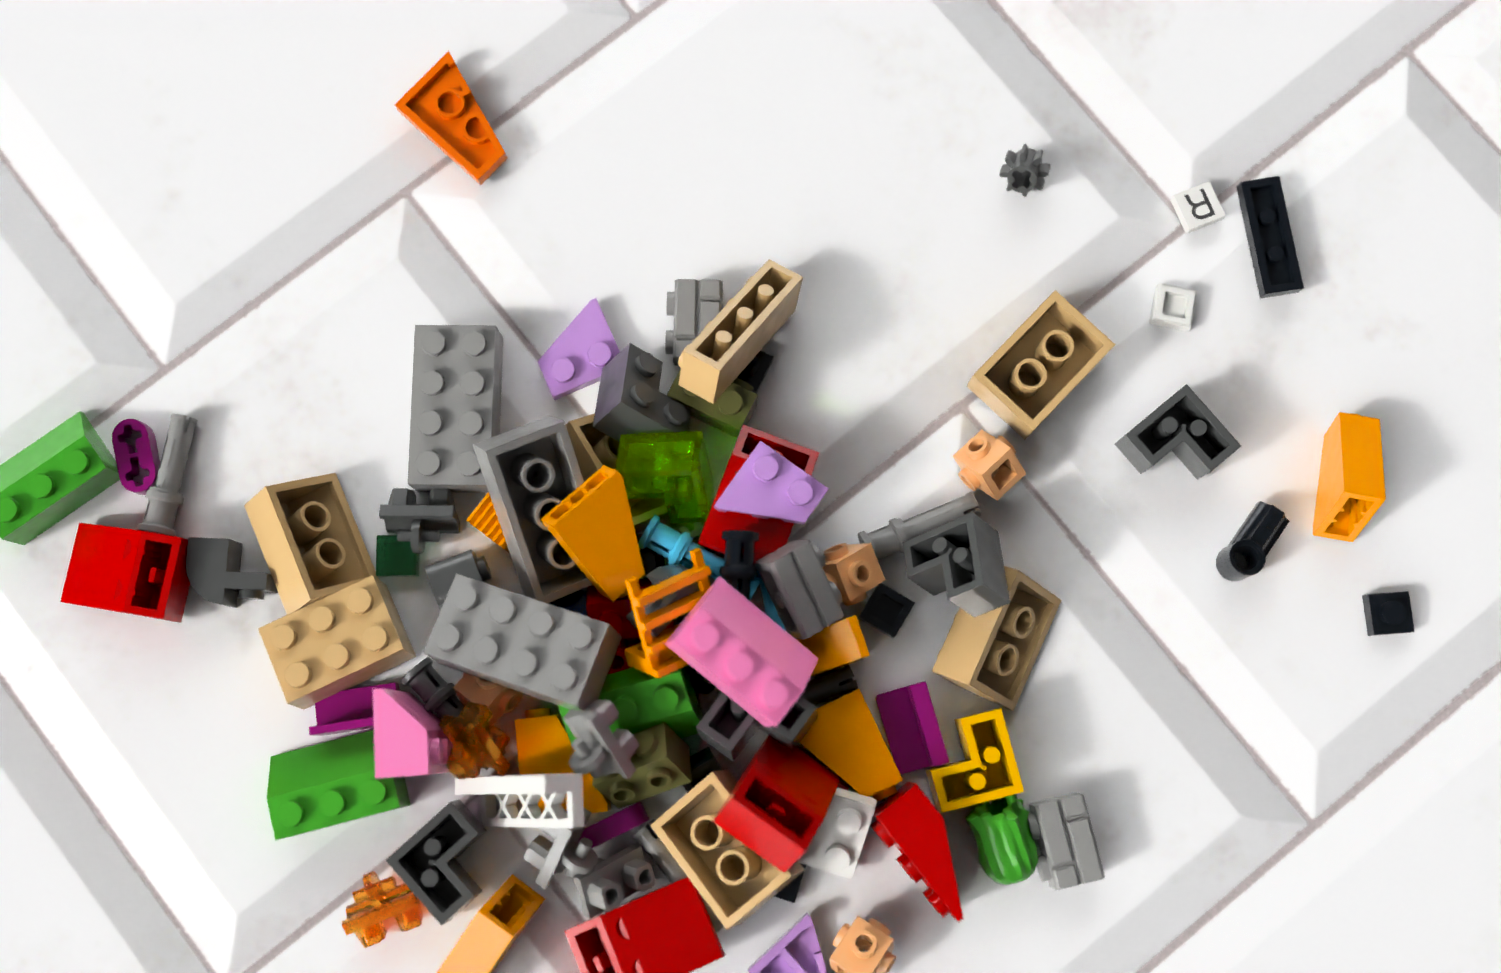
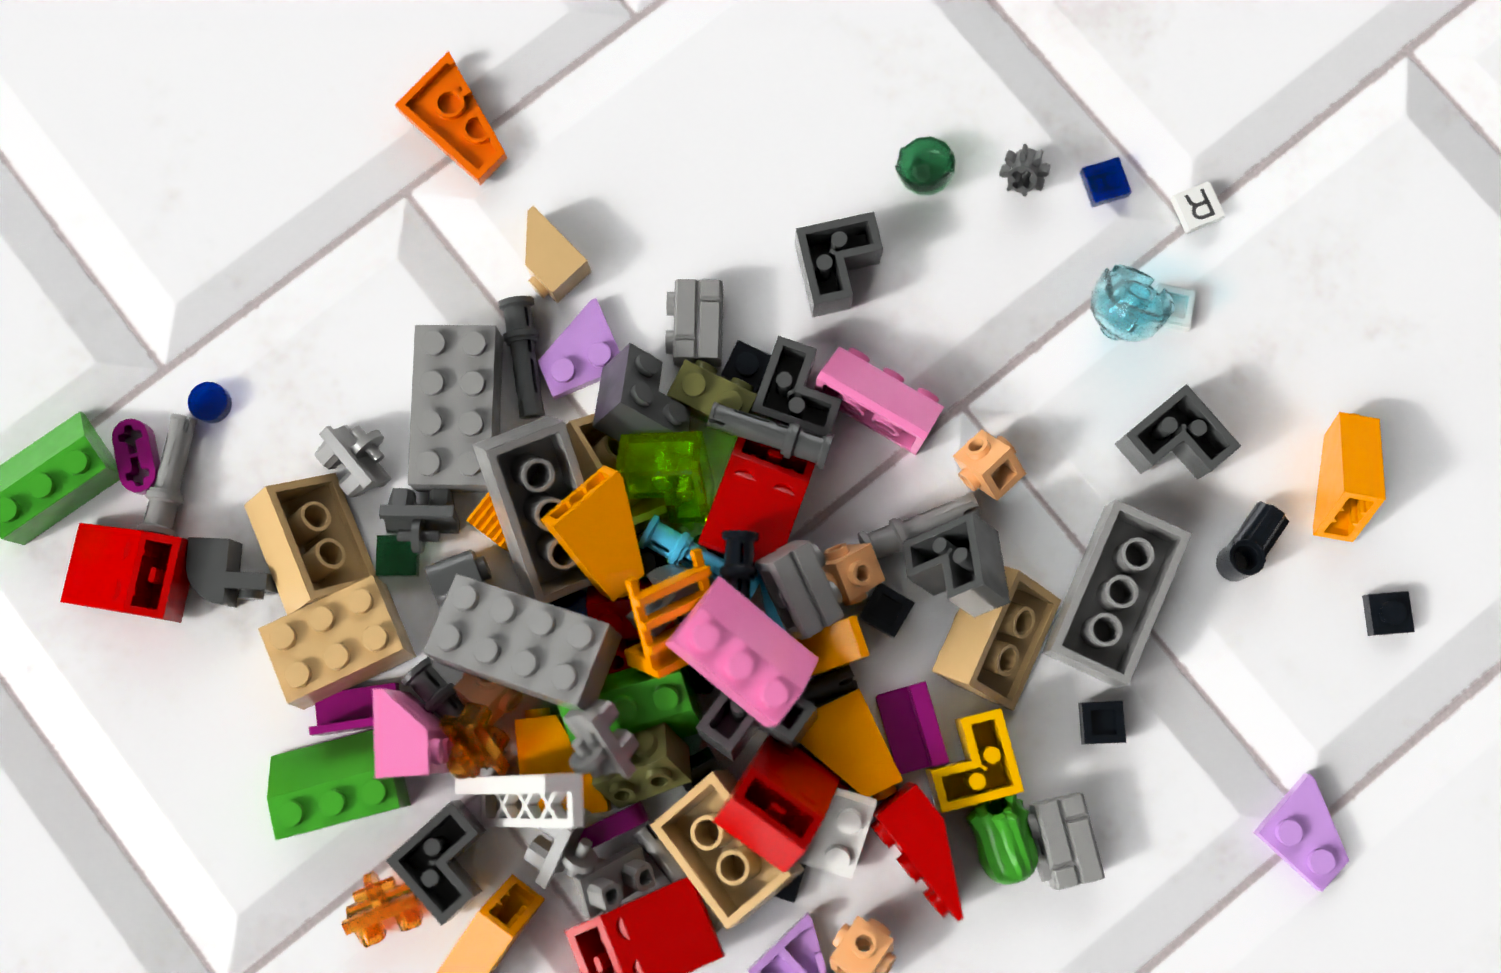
tan brick [678,259,803,404] -> none
lavender wing [713,441,829,525] -> none
tan brick [967,290,1116,440] -> none
black plate [1236,176,1304,298] -> none
none -> clear blue tile [188,382,232,423]
none -> light grey hips [314,425,392,498]
none -> dark grey pin [498,296,545,419]
none -> tan slope [525,206,591,303]
none -> dark grey pin [707,402,834,470]
none -> dark grey brick [751,335,842,436]
none -> dark grey brick [794,212,883,317]
none -> bright pink slope [814,346,944,455]
none -> clear green hair [895,136,956,196]
none -> light grey brick [1042,499,1192,687]
none -> black plate [1078,701,1126,744]
none -> clear blue tile [1079,157,1132,208]
none -> clear light blue cylinder [1091,264,1175,342]
none -> lavender wing [1253,773,1349,892]

